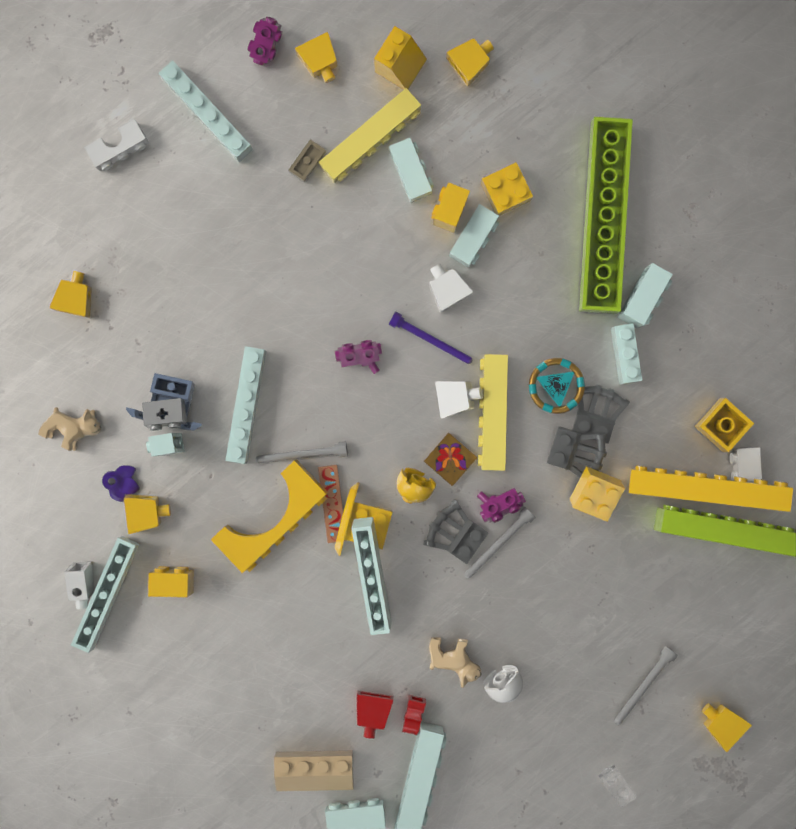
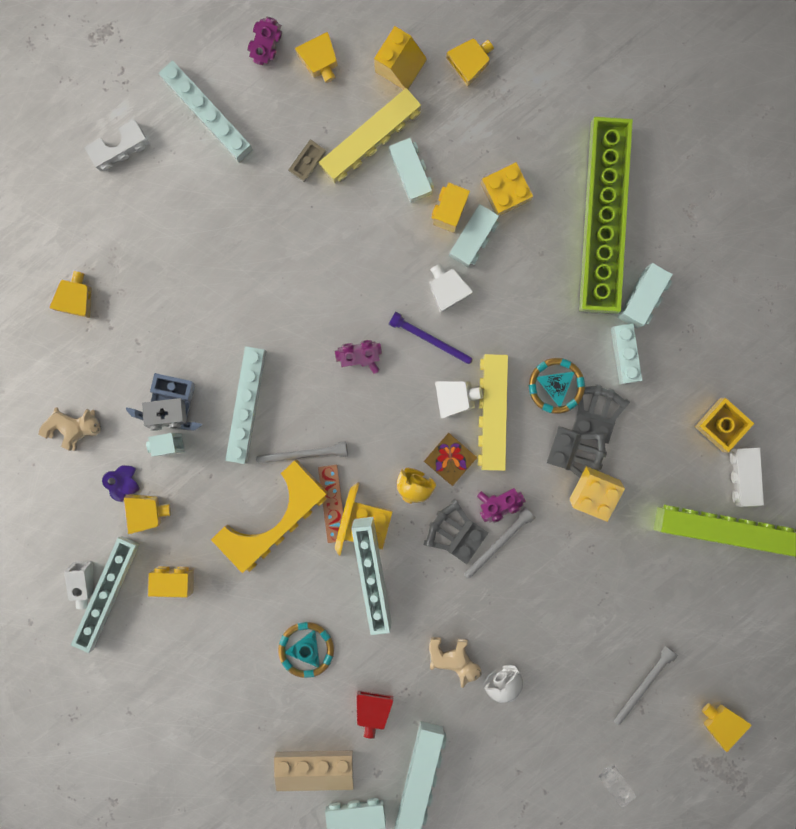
red leg [402,695,426,736] -> none
yellow brick [629,465,793,512] -> none
none -> teal piece [278,622,334,678]

